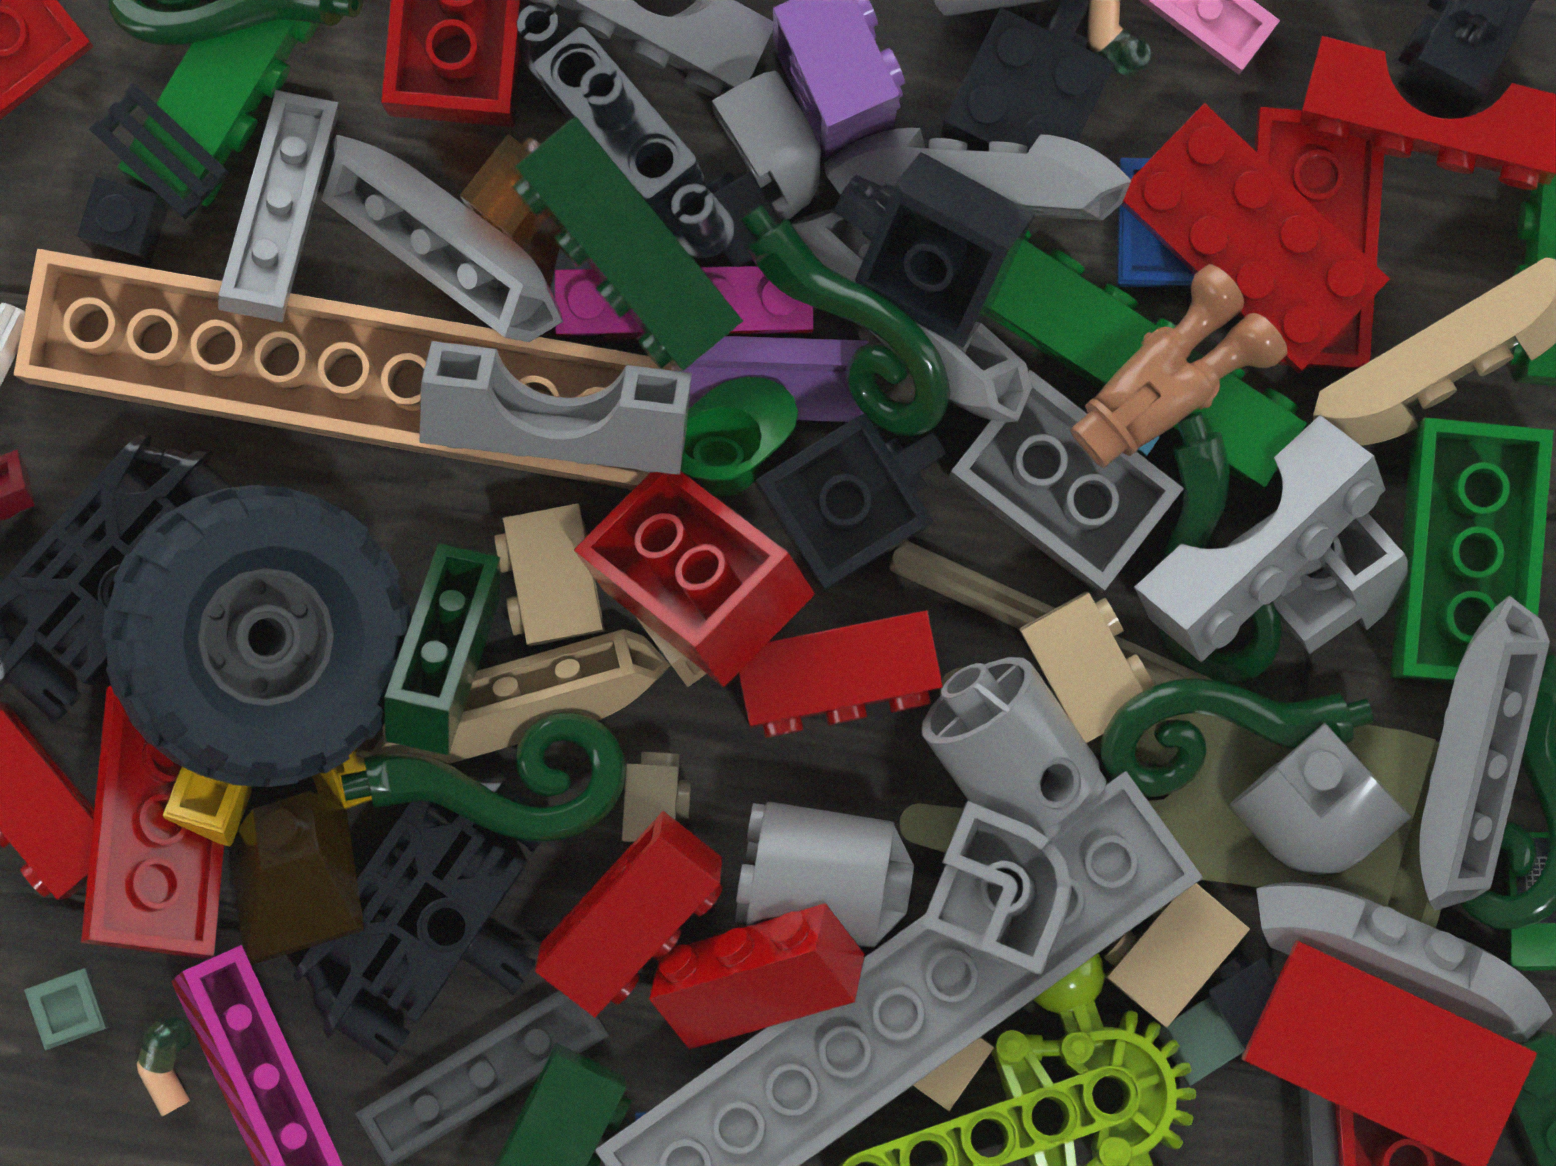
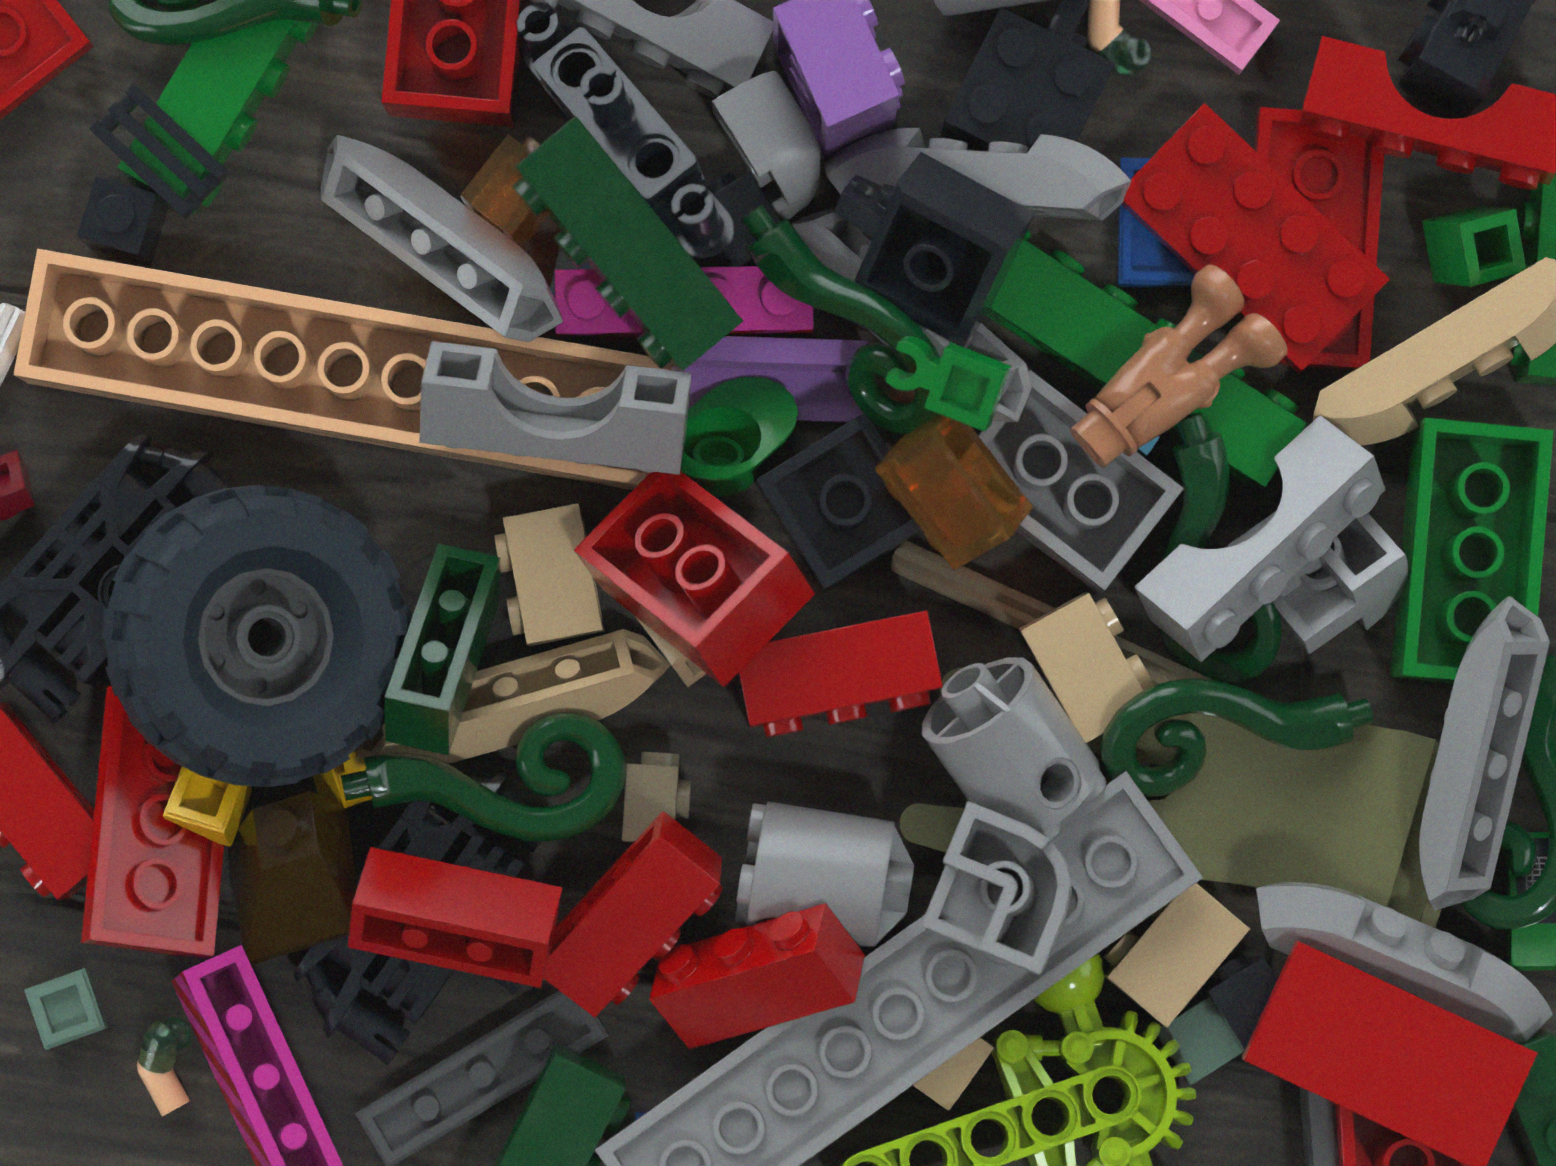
light grey plate [218,90,338,323] -> none
light grey brick [1228,722,1411,876] -> none
none -> red brick [348,847,562,988]
none -> clear orange brick [875,414,1033,570]
none -> green plate [885,336,1011,432]
none -> green brick [1422,205,1526,287]

